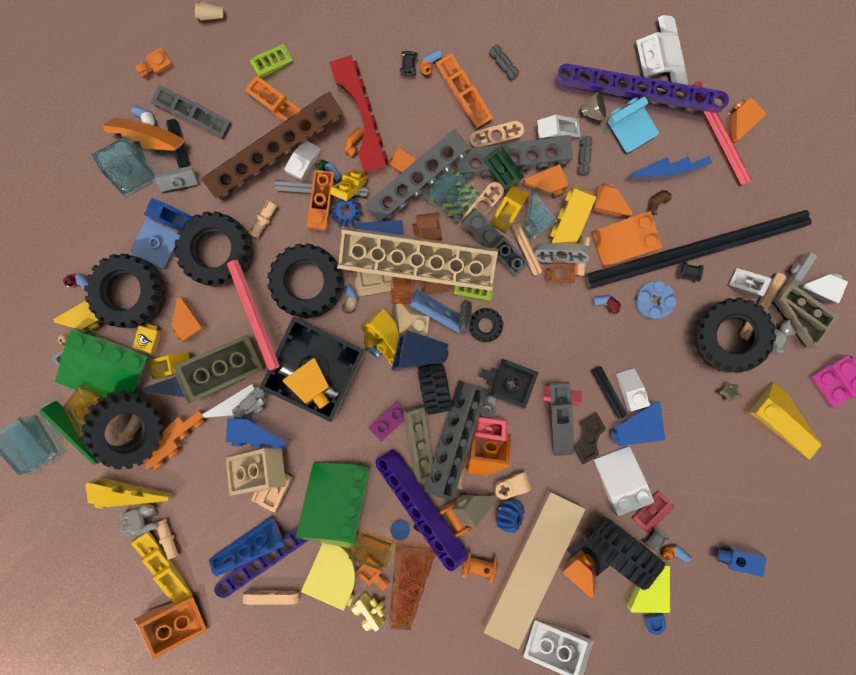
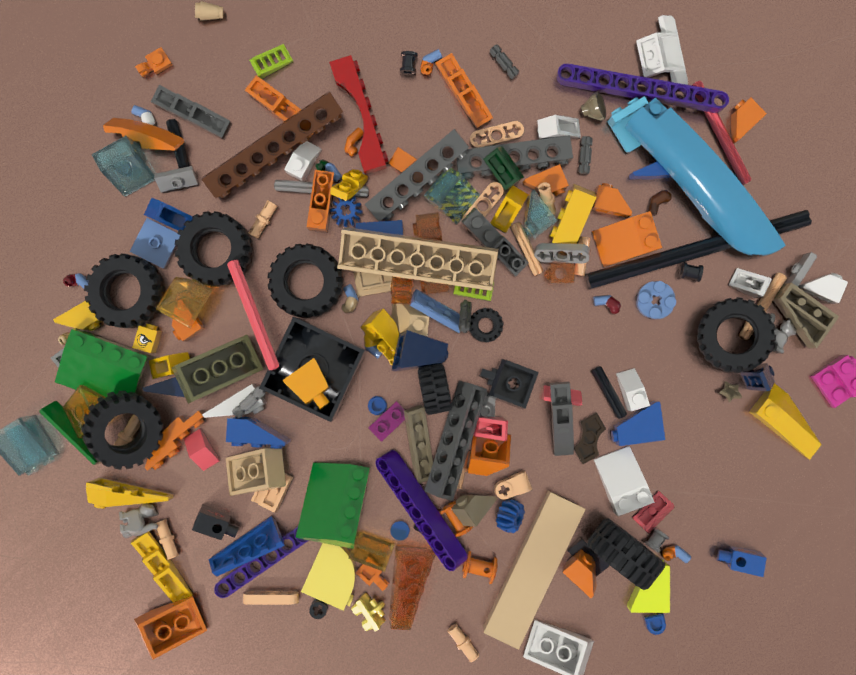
none -> clear yellow slope [156,276,213,328]
none -> coral slope [184,428,220,471]
none -> black torso [192,504,239,540]
none -> black bush [309,598,328,619]
none -> blue tile [368,396,387,415]
none -> light nougat pin [447,624,480,662]
none -> light nougat pin [538,182,556,216]
none -> dark azure slope [625,98,786,256]
none -> dark blue slope [741,363,775,392]

